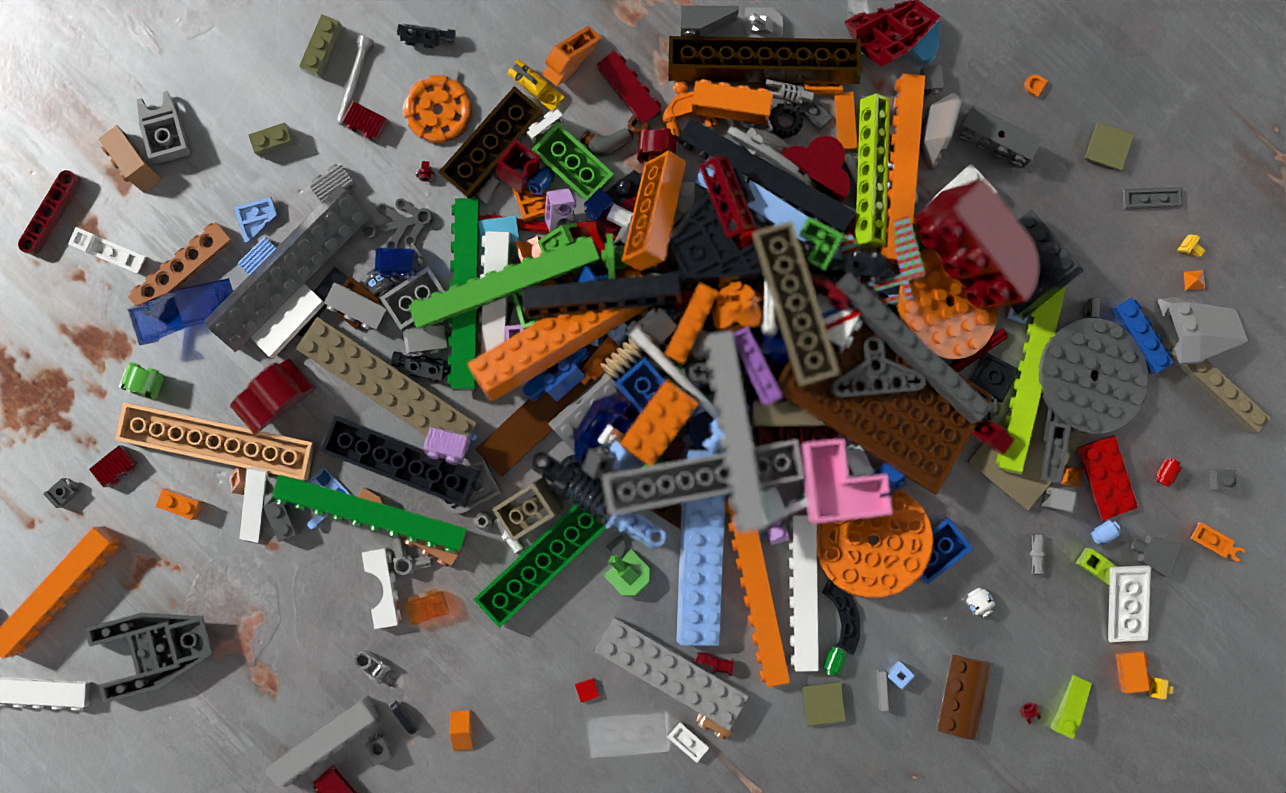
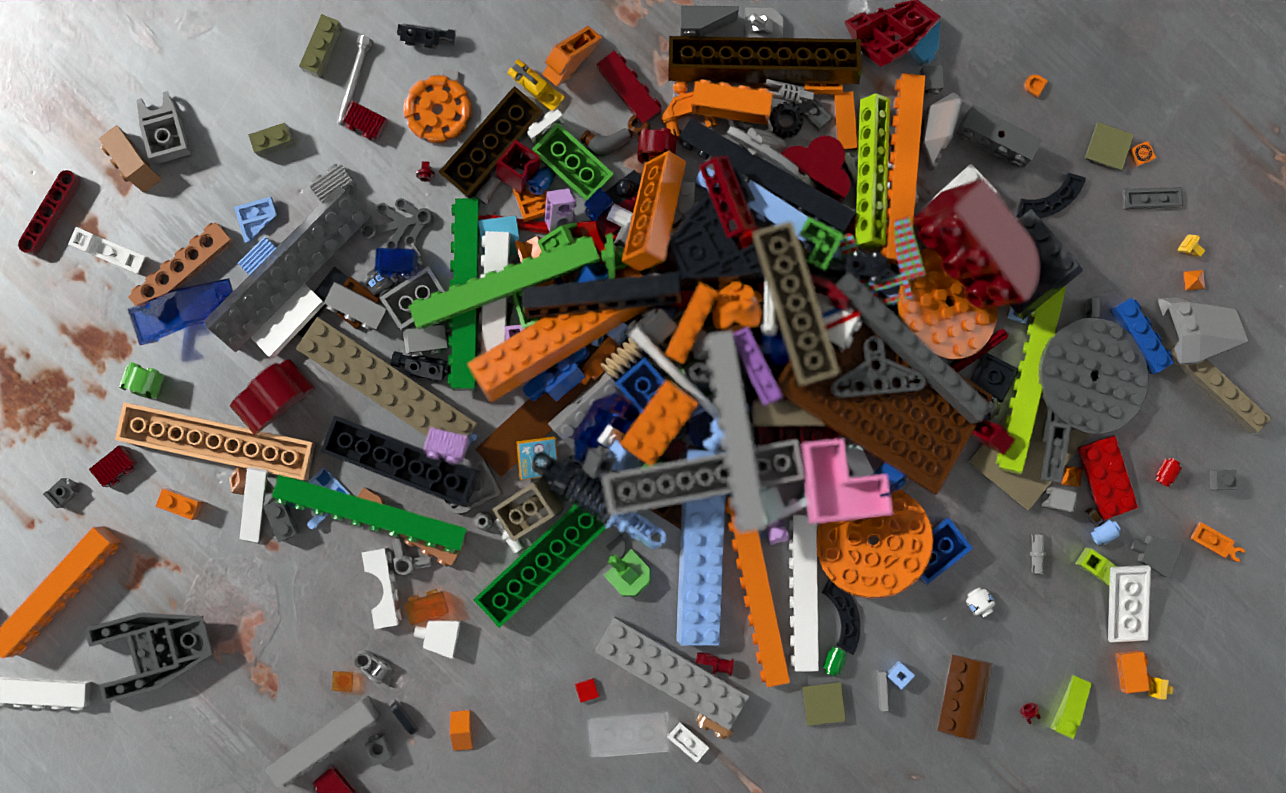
none -> clear orange plate [332,670,353,692]
none -> white torso [414,619,461,658]
none -> tile [516,437,557,480]
none -> black tile [1015,173,1086,219]
none -> dark brown tile [1084,507,1103,526]
none -> orange tile [1129,141,1156,167]

